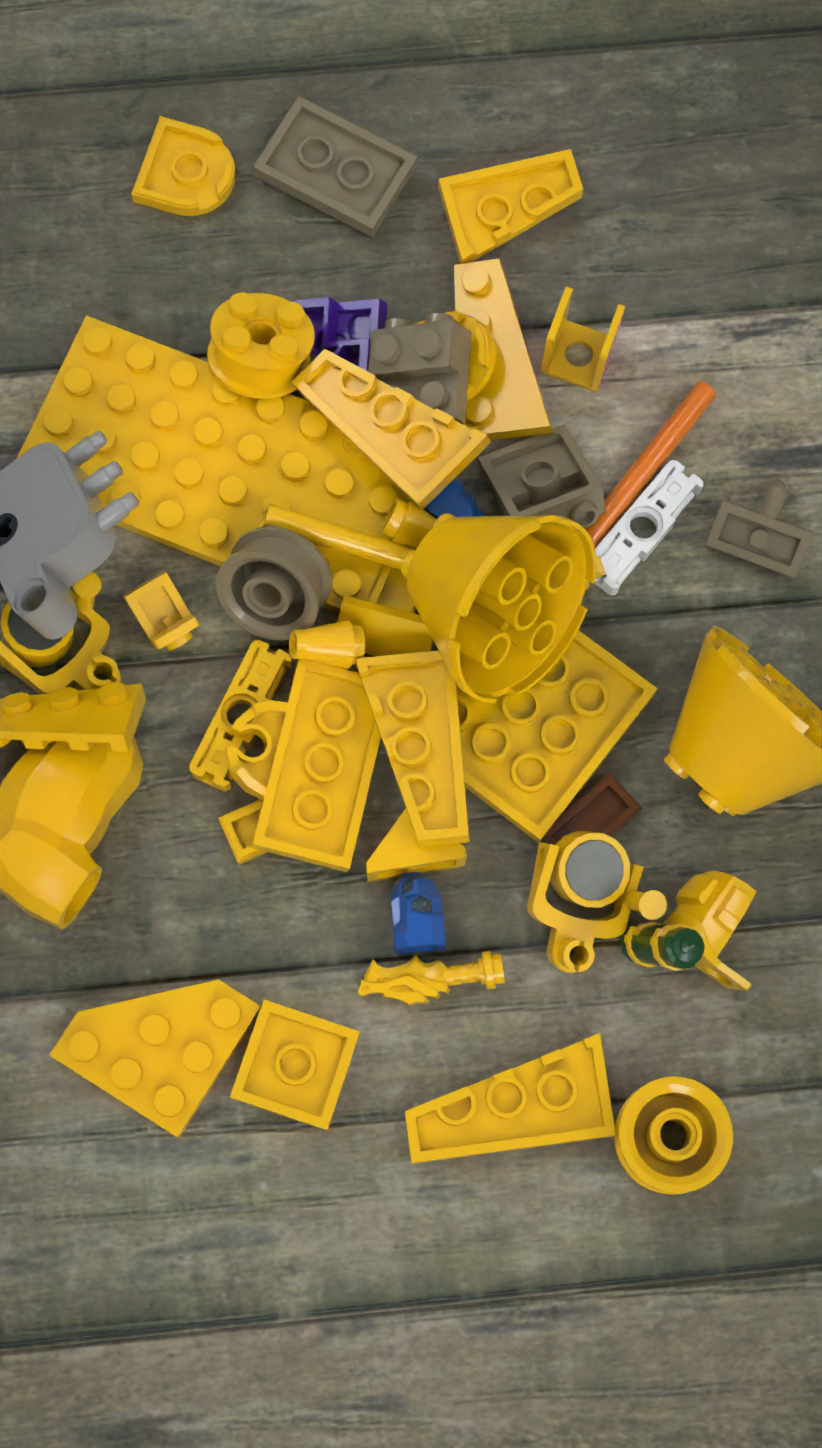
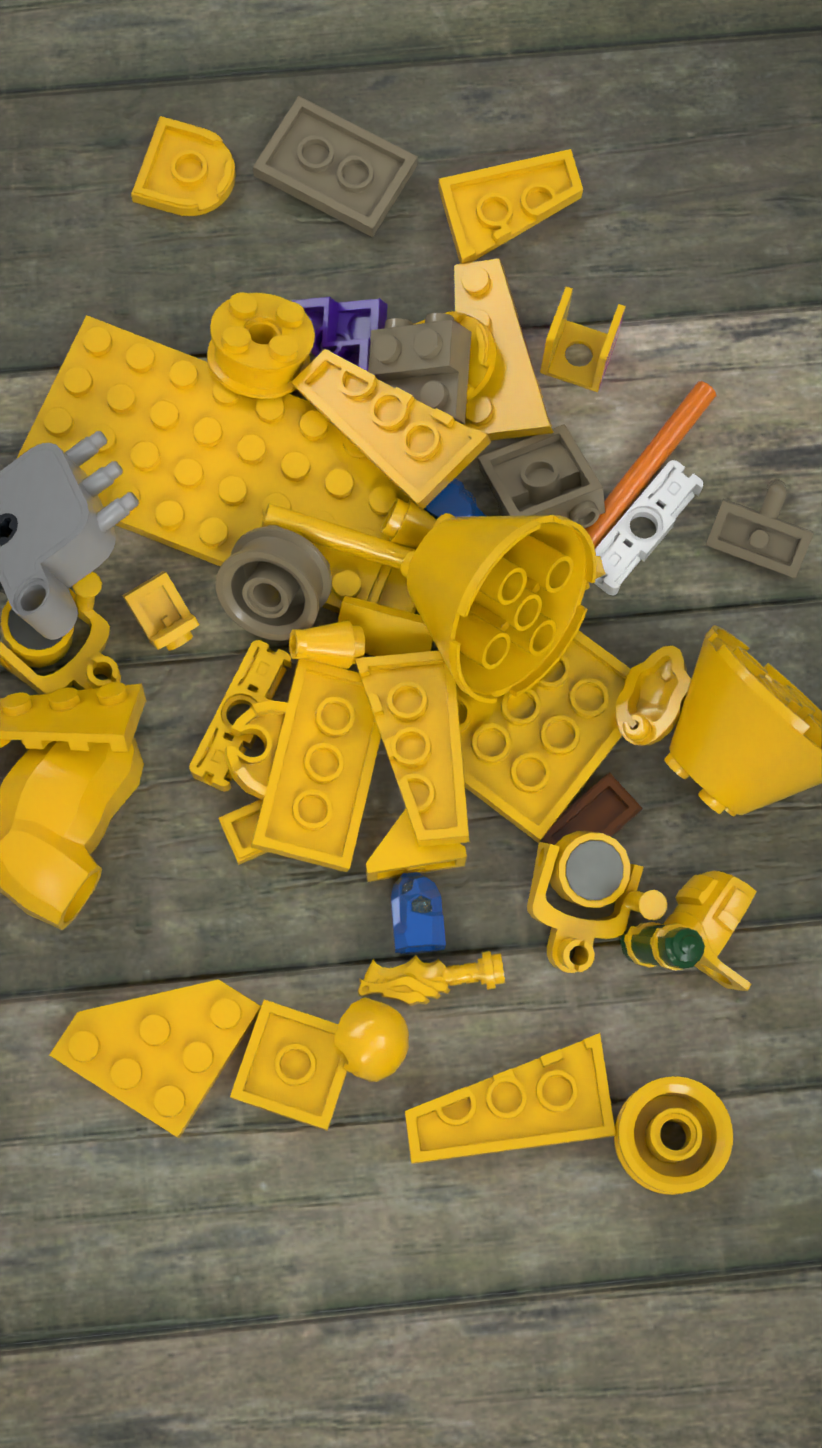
none -> yellow hair [334,997,409,1082]
none -> yellow arm [615,646,691,746]

